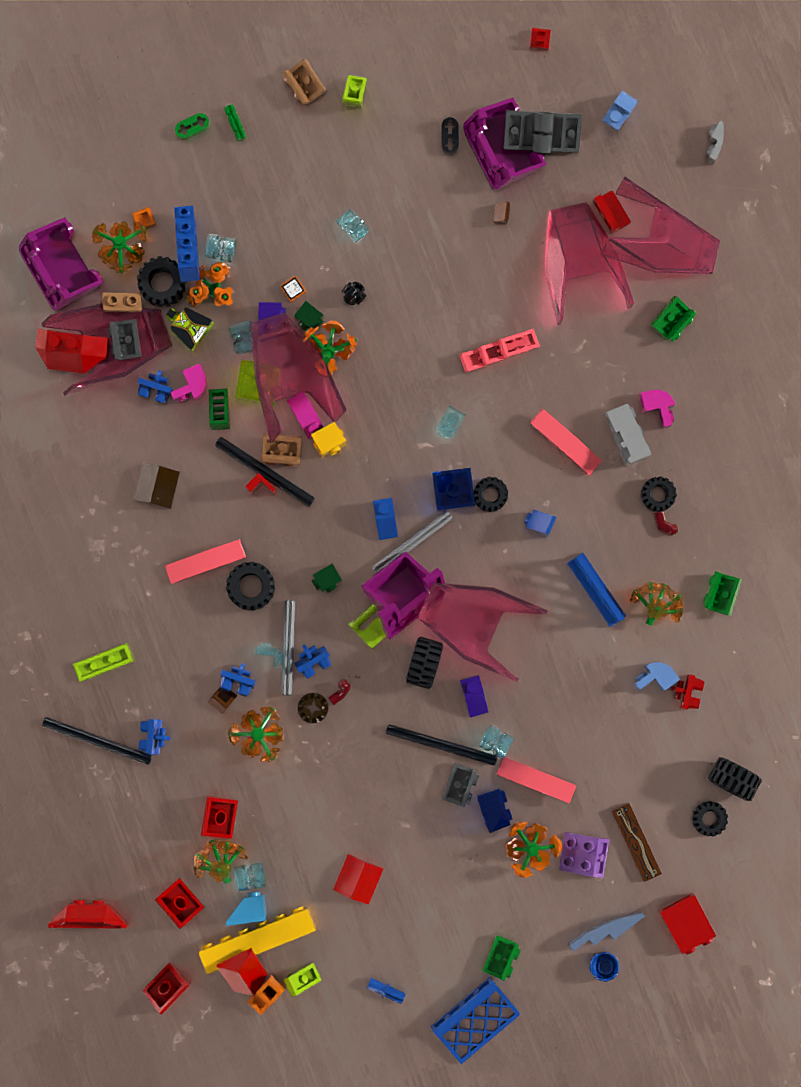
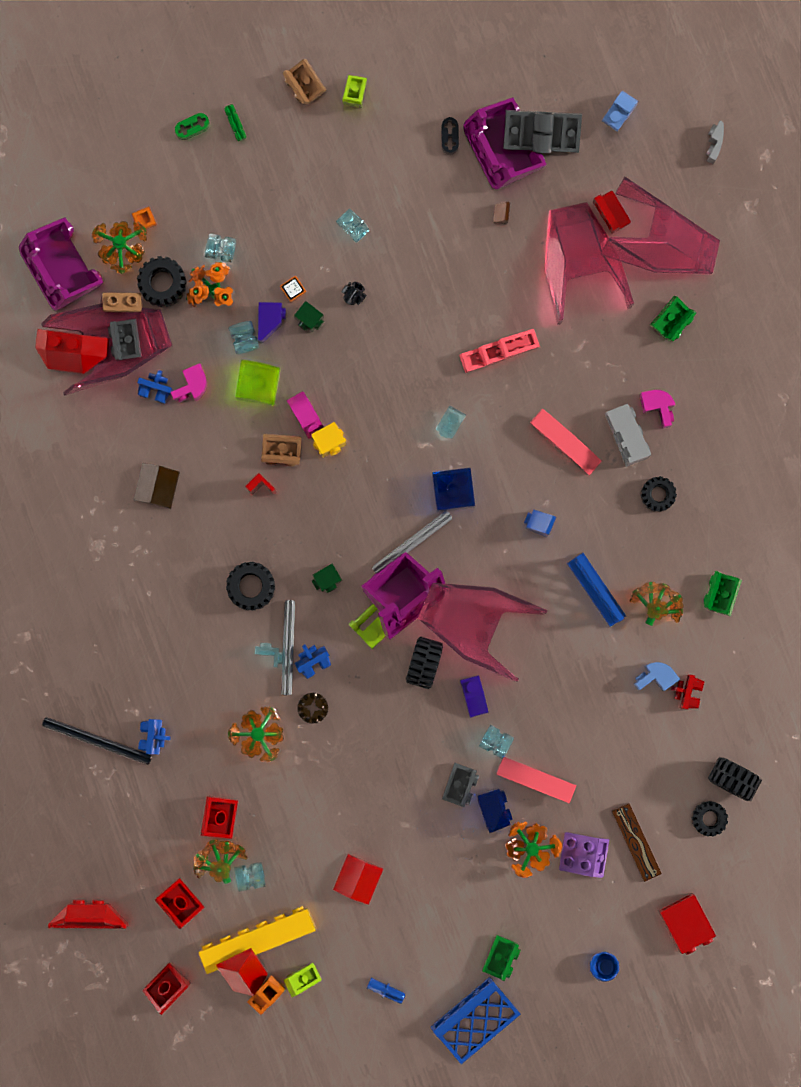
lime tile [73,643,134,682] -> none
torso [165,307,214,352] -> none
coral slope [165,539,246,584] -> none
blue brick [174,205,200,282] -> none
reddish brown slope [208,687,237,714] -> none
green slope [209,388,230,430] -> none
black axle [215,437,315,507] -> none
blue hips [220,663,255,697] -> none
dark azure slope [226,891,267,926] -> none
clear pink windscreen [250,313,347,442] -> none
orange plant [303,321,357,376] -> none
dark red arm [328,679,351,705] -> none
blue slope [373,498,398,540] -> none
black axle [386,724,497,765] -> none
black tyre [473,477,508,512] -> none
red tile [530,28,551,50] -> none
sand blue slope [568,912,645,951] -> none
dark red arm [654,511,678,536] -> none

